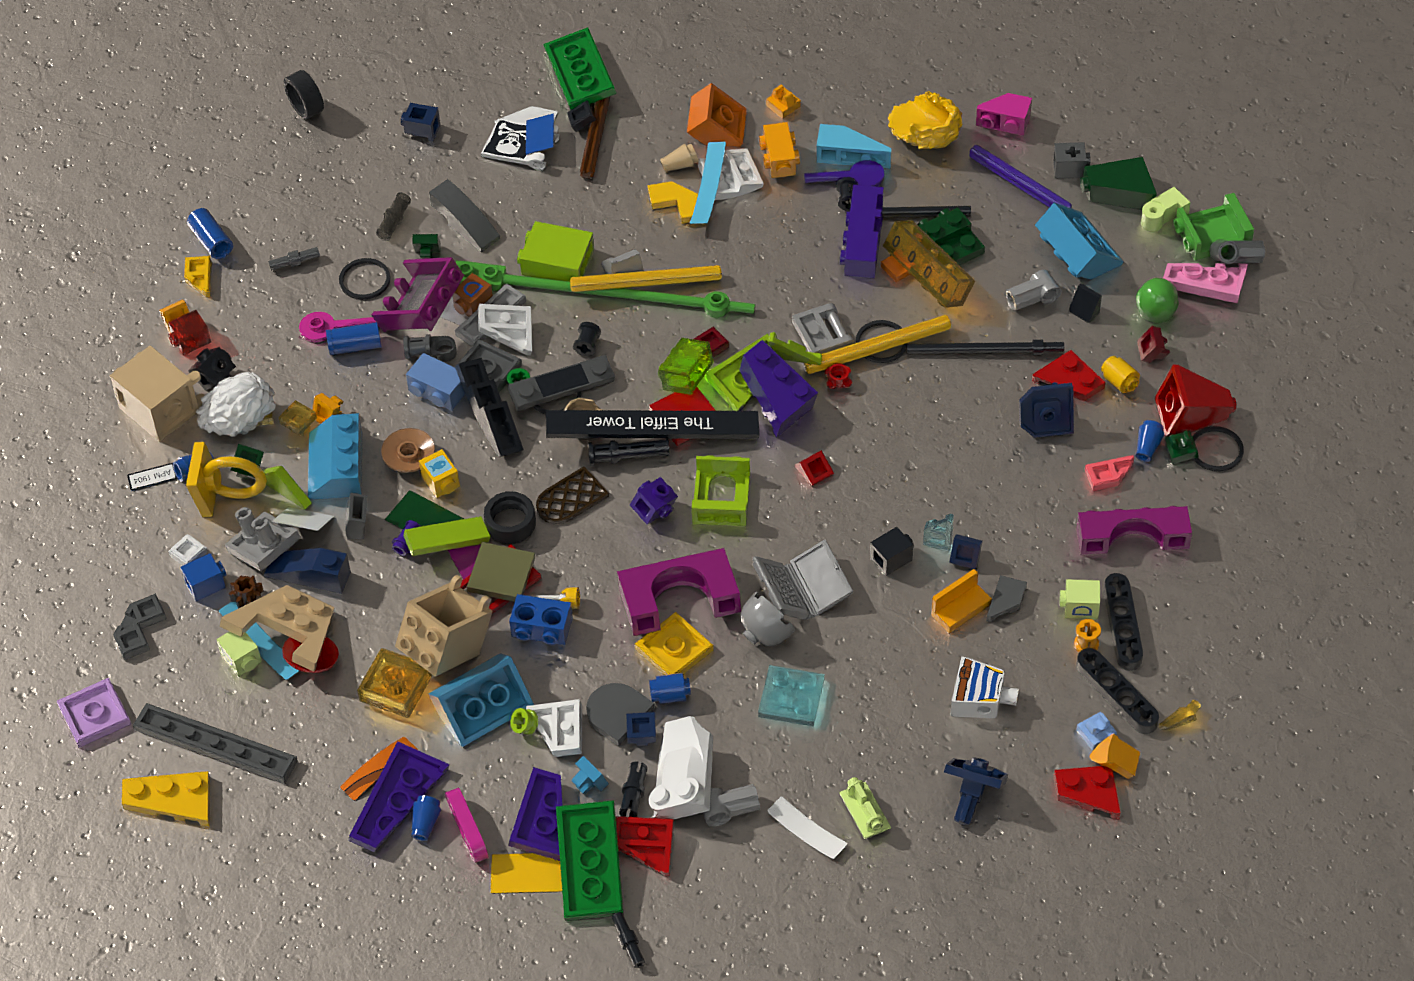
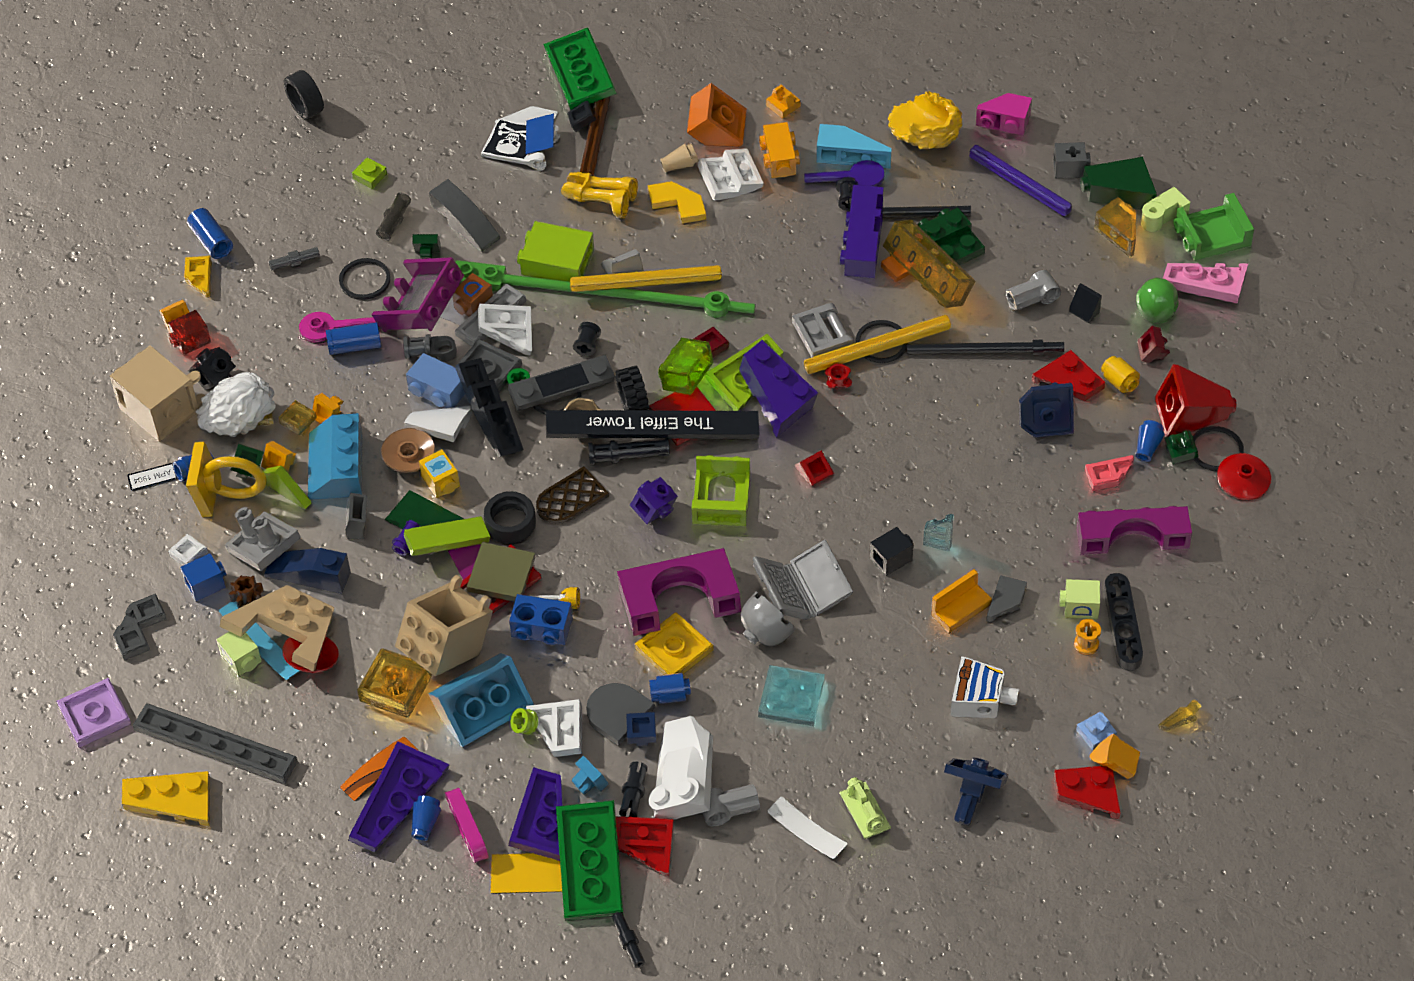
white sticker [272,507,334,531] -> none
dark blue brick [401,102,441,142] -> none
medium azure sticker [690,142,726,224] -> none
lime tile [769,332,822,365] -> none
dark blue tile [949,534,983,569] -> none
dark azure slope [1035,202,1124,280] -> none
black beam [1076,648,1159,734] -> none
dark grey piece [1209,239,1265,264] -> none
none -> light orange tile [261,441,296,473]
none -> lime plate [352,157,387,189]
none -> white slope [404,406,473,442]
none -> yellow piece [561,172,638,219]
none -> black tyre [615,365,649,410]
none -> clear yellow slope [1094,197,1136,258]
none -> red dish [1217,453,1271,500]

